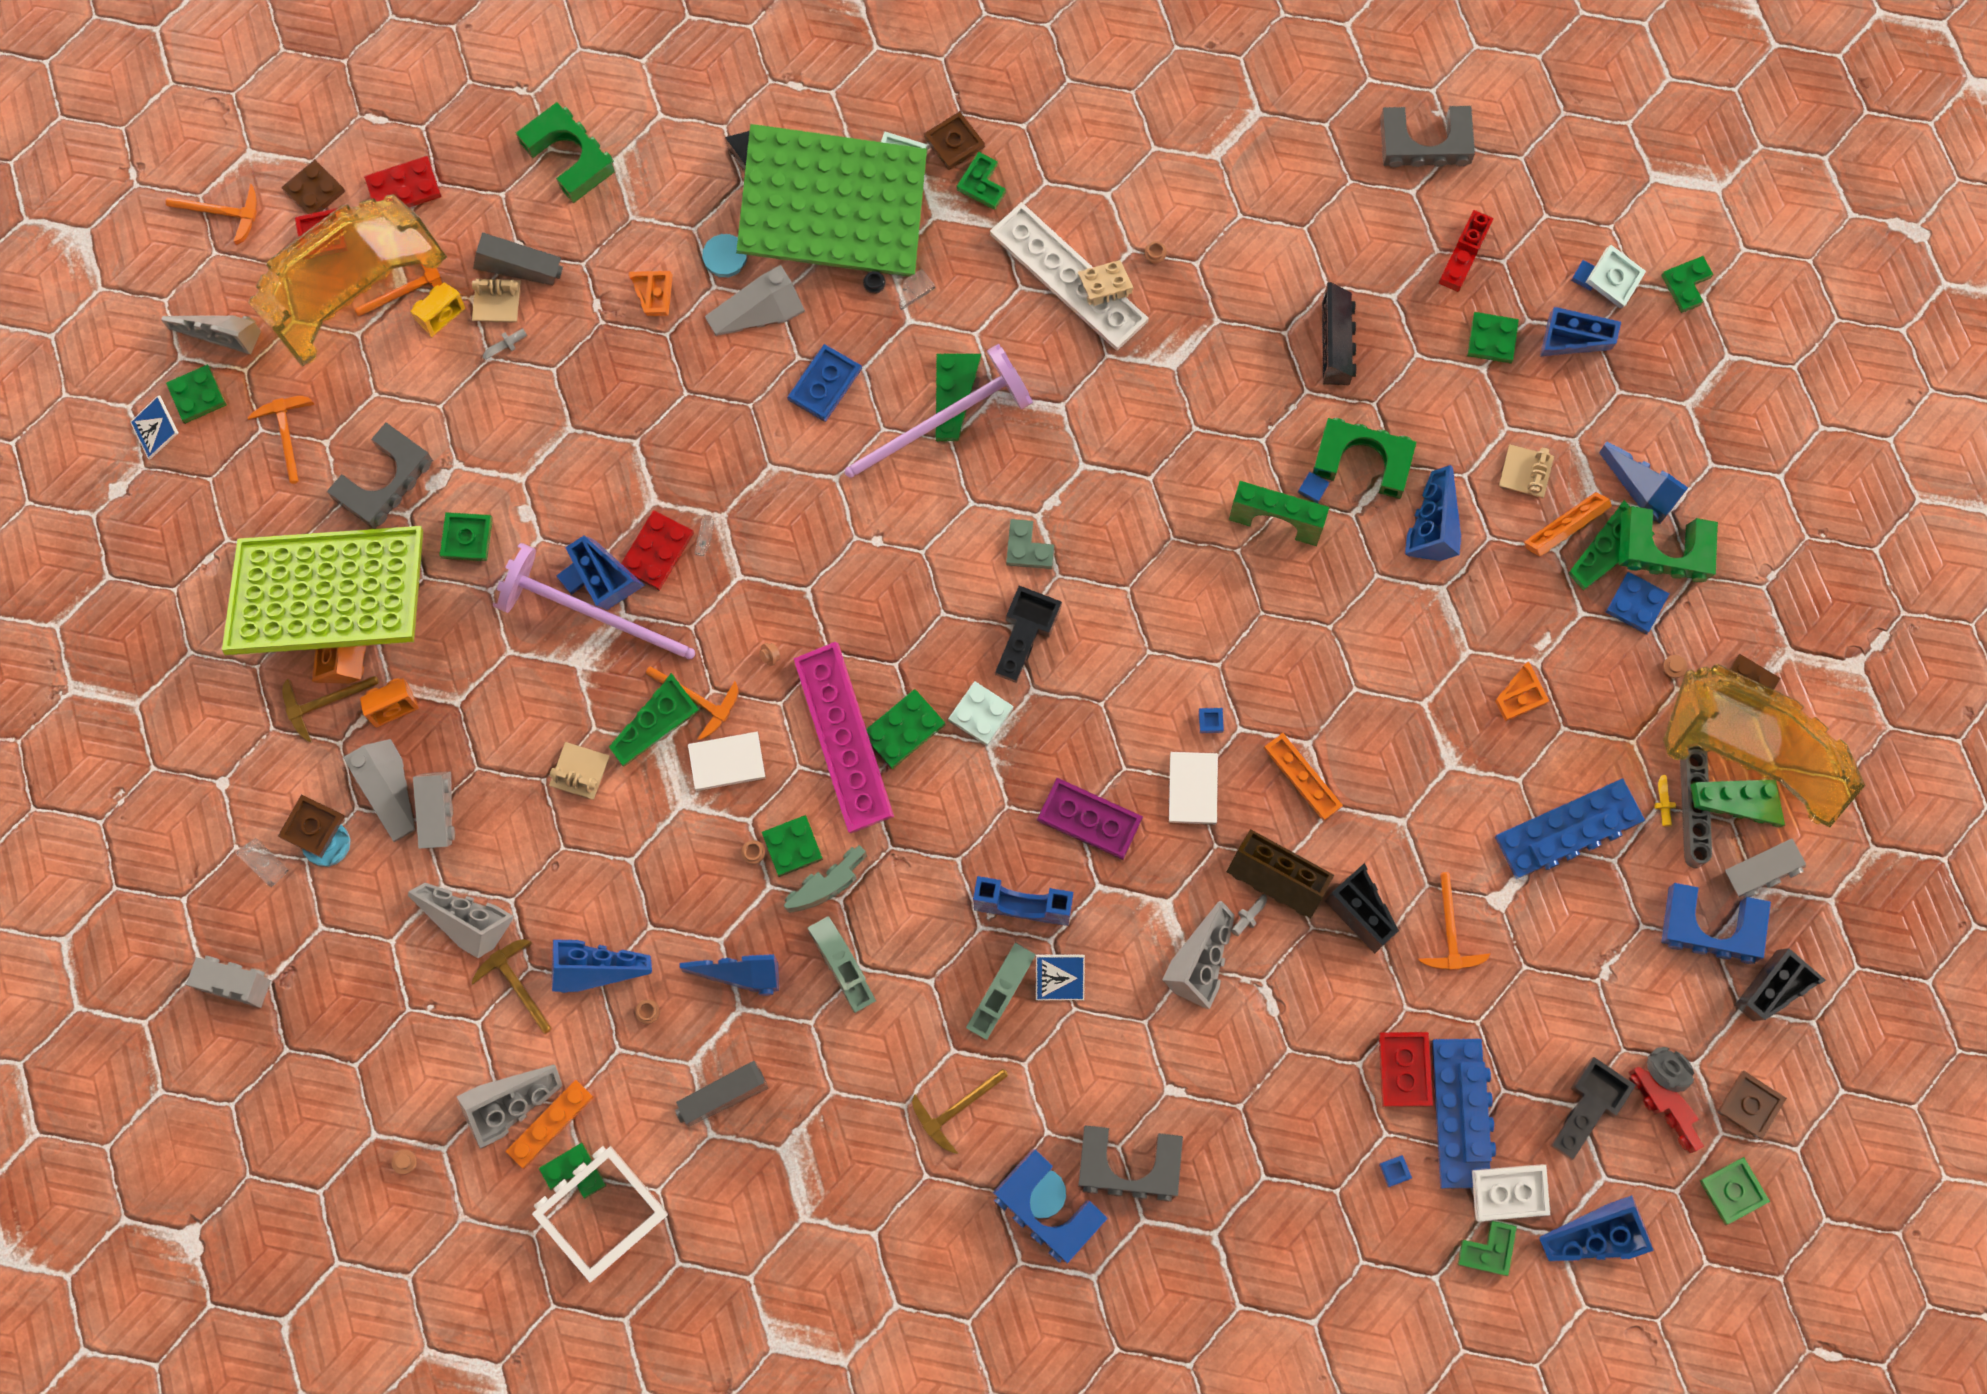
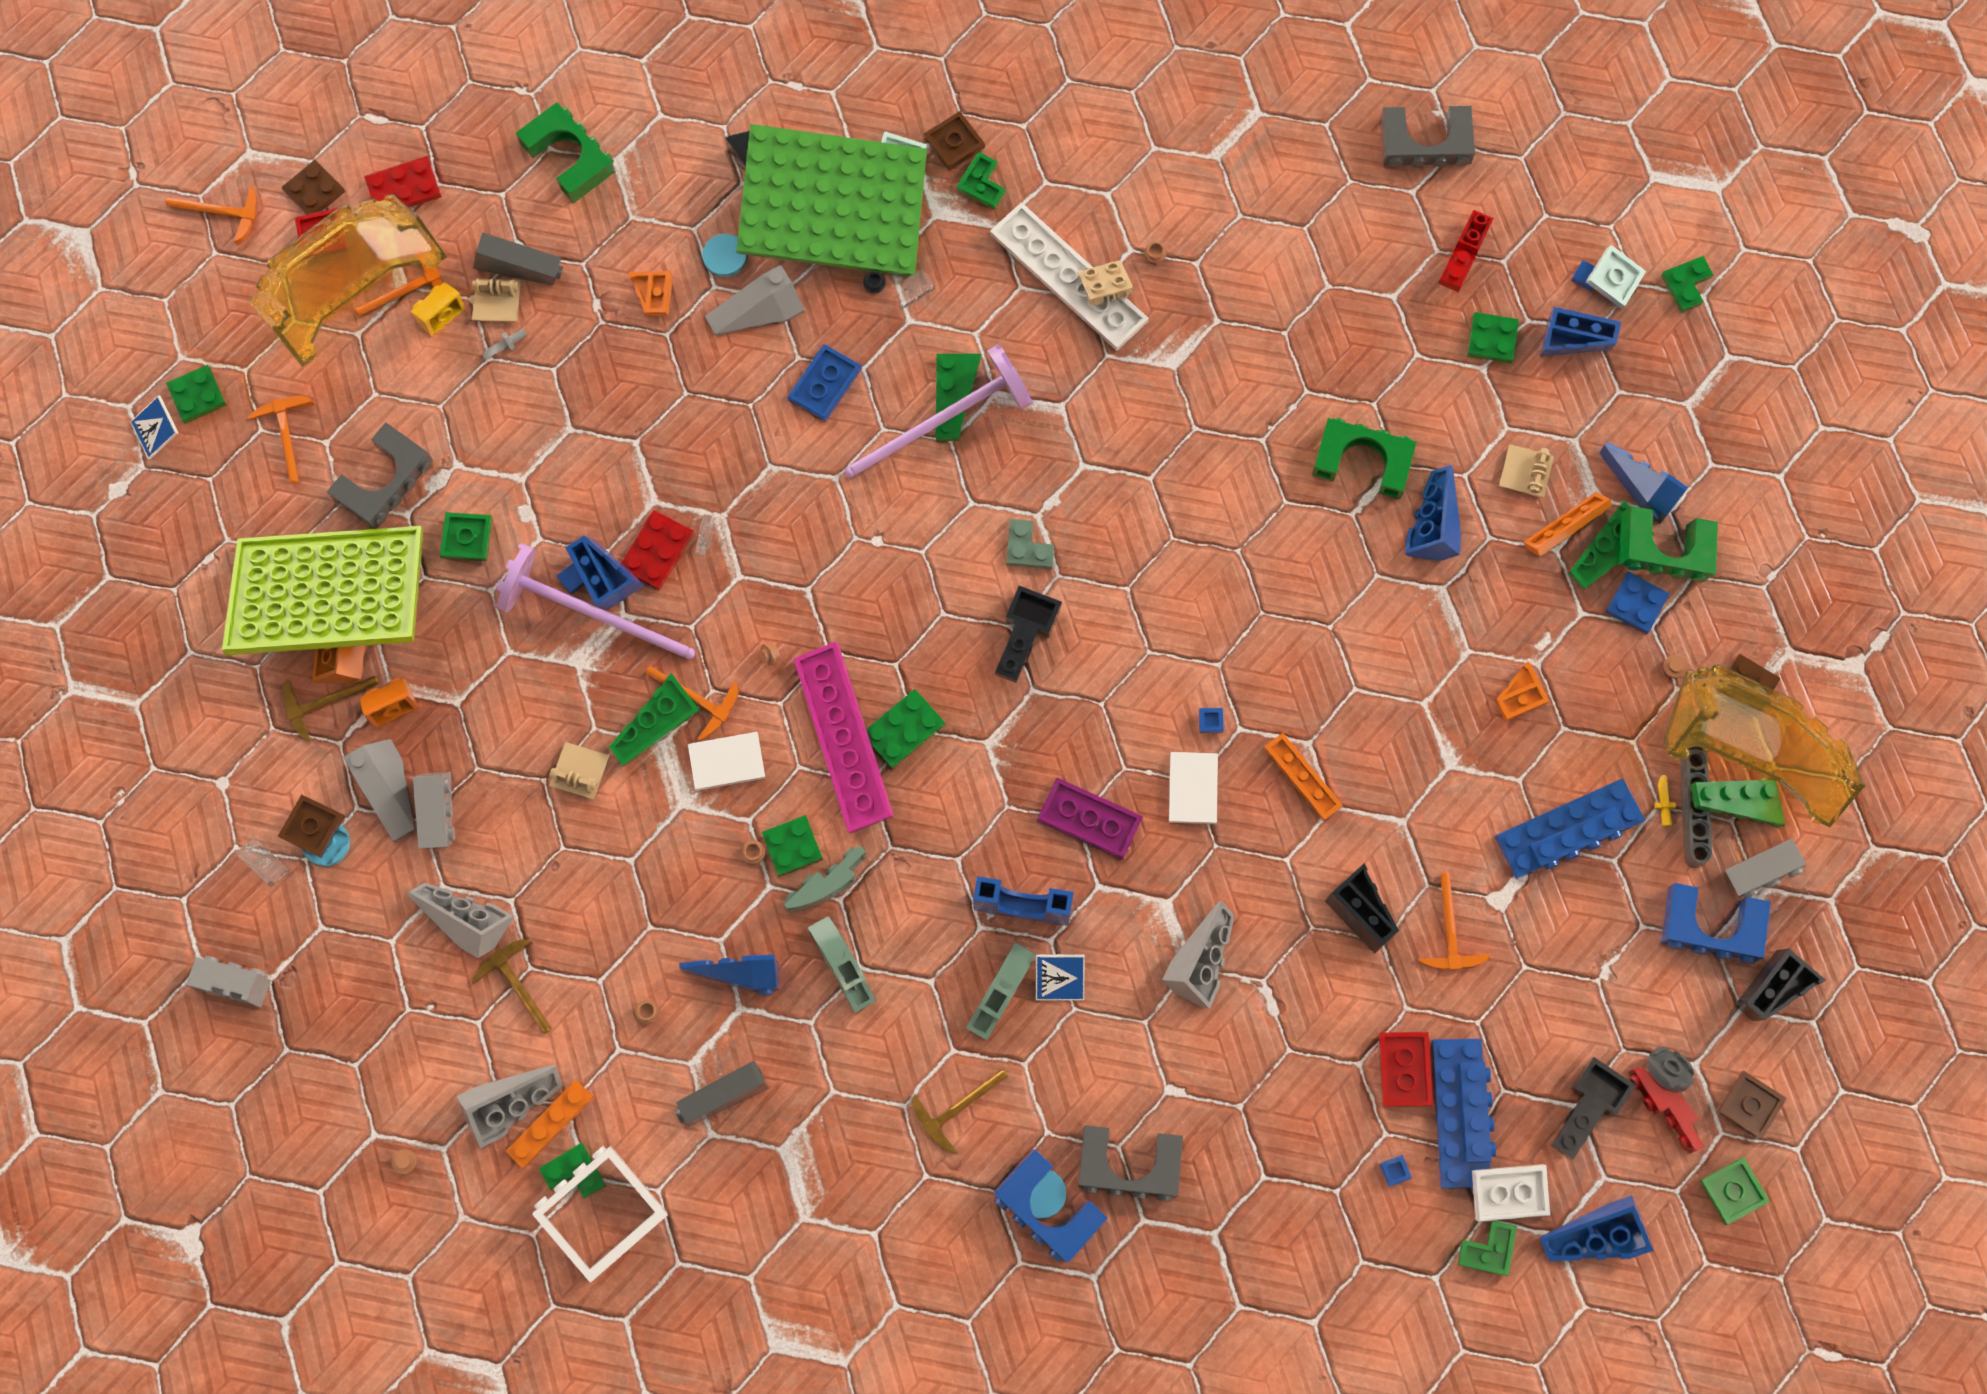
wedge [161,315,261,355] -> none
blue wedge [552,940,652,993] -> none
light aqua plate [948,681,1013,746] -> none
dark brown slope [1226,829,1334,919] -> none
green arch [1229,481,1330,547] -> none
light grey piece [1231,894,1267,936] -> none
blue tile [1298,472,1330,504] -> none
black slope [1322,282,1357,385] -> none

